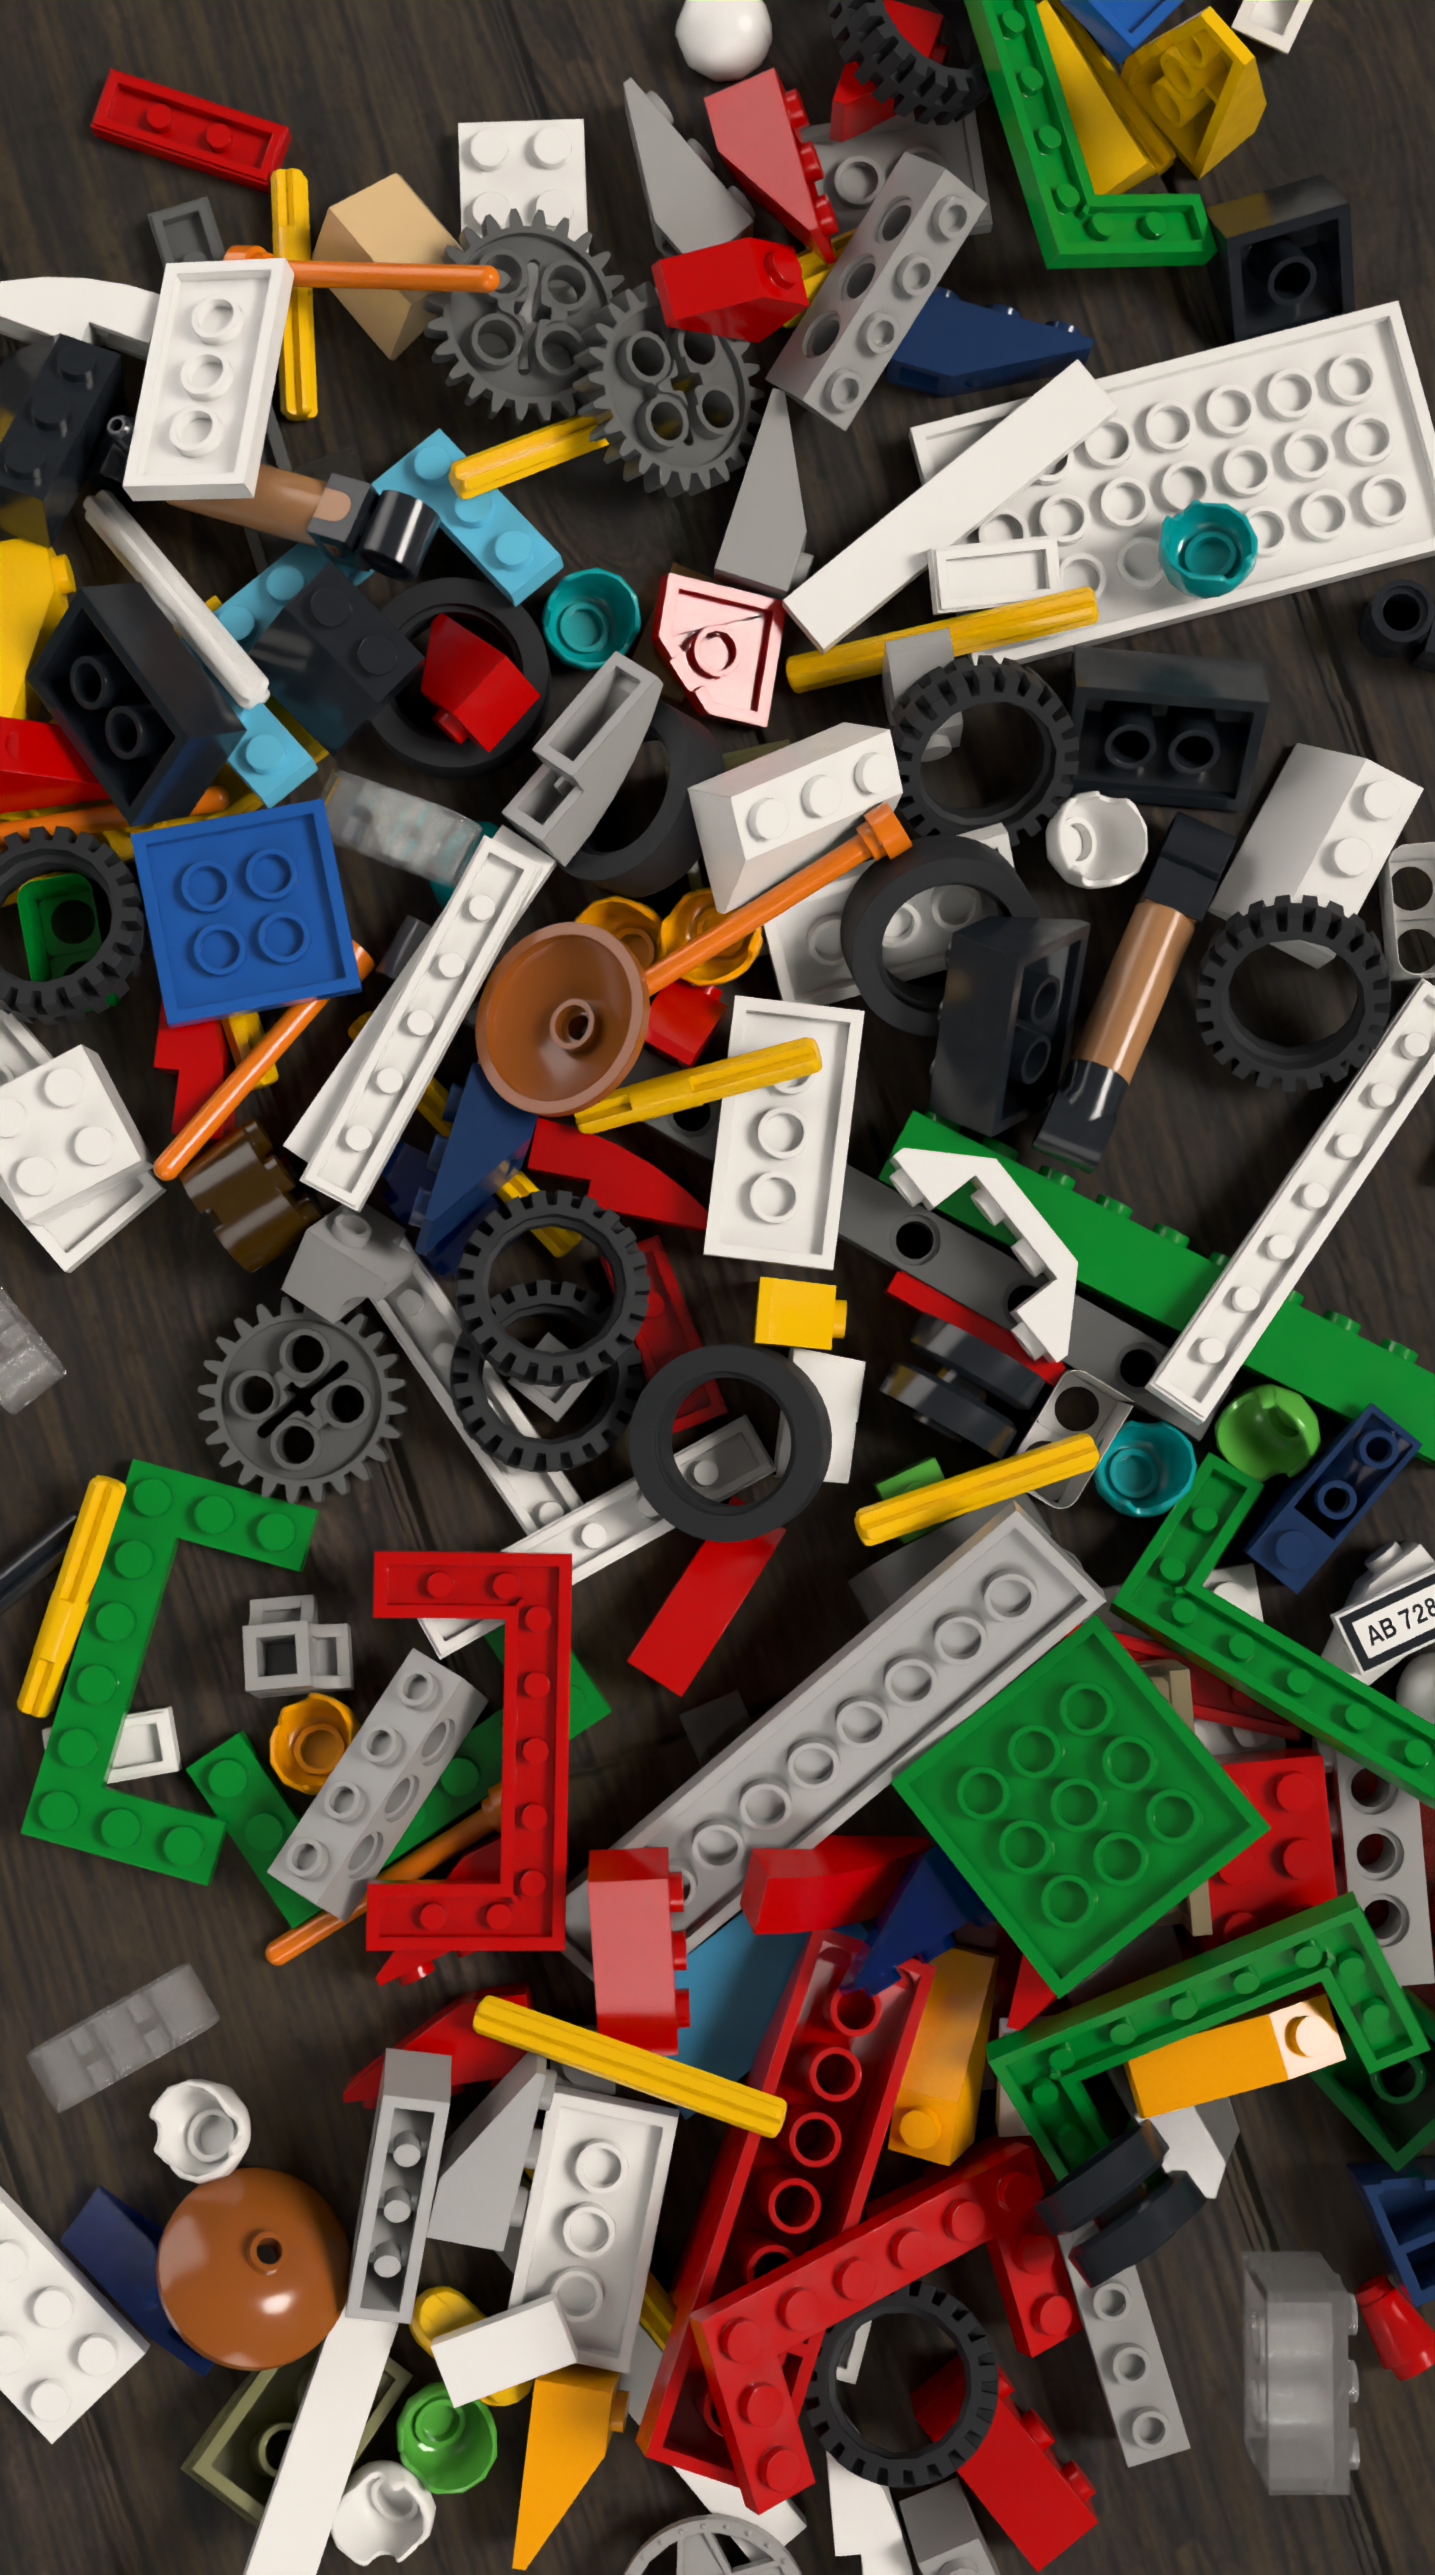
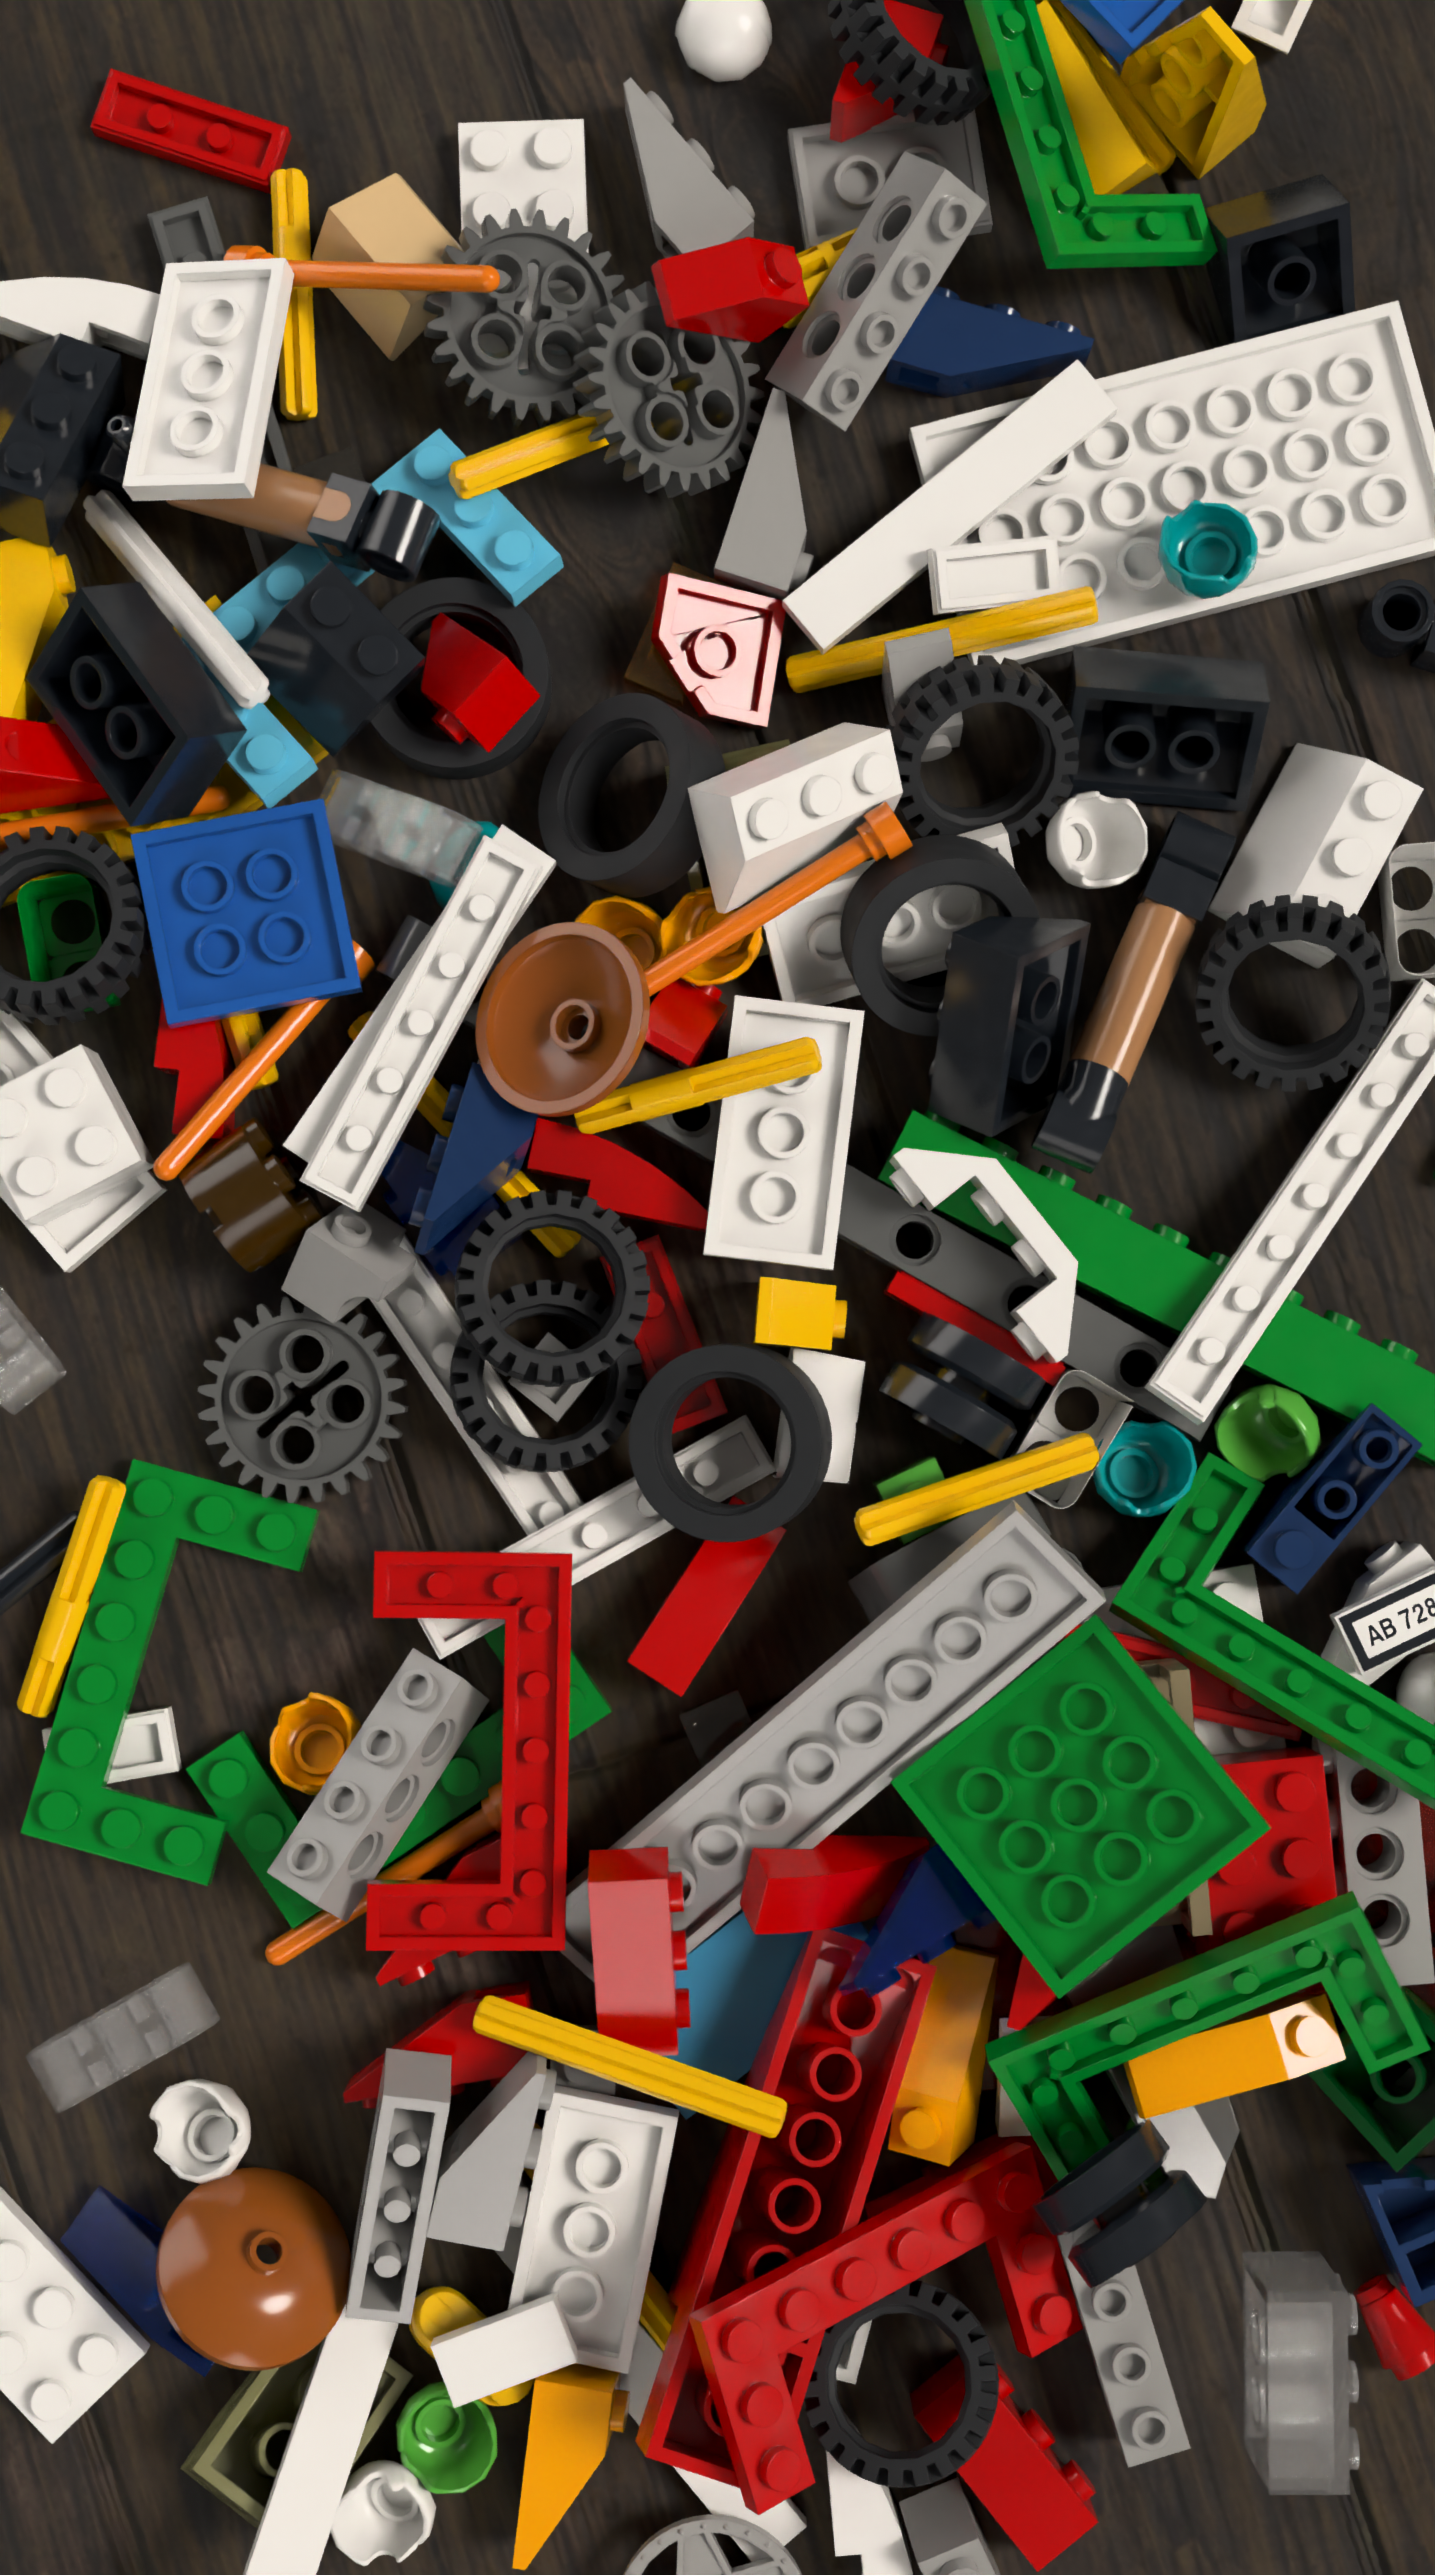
light grey brick [242,1594,354,1698] -> none
light grey slope [501,651,663,867] -> none
teal hair [540,567,642,672] -> none
slope [704,68,839,265] -> none

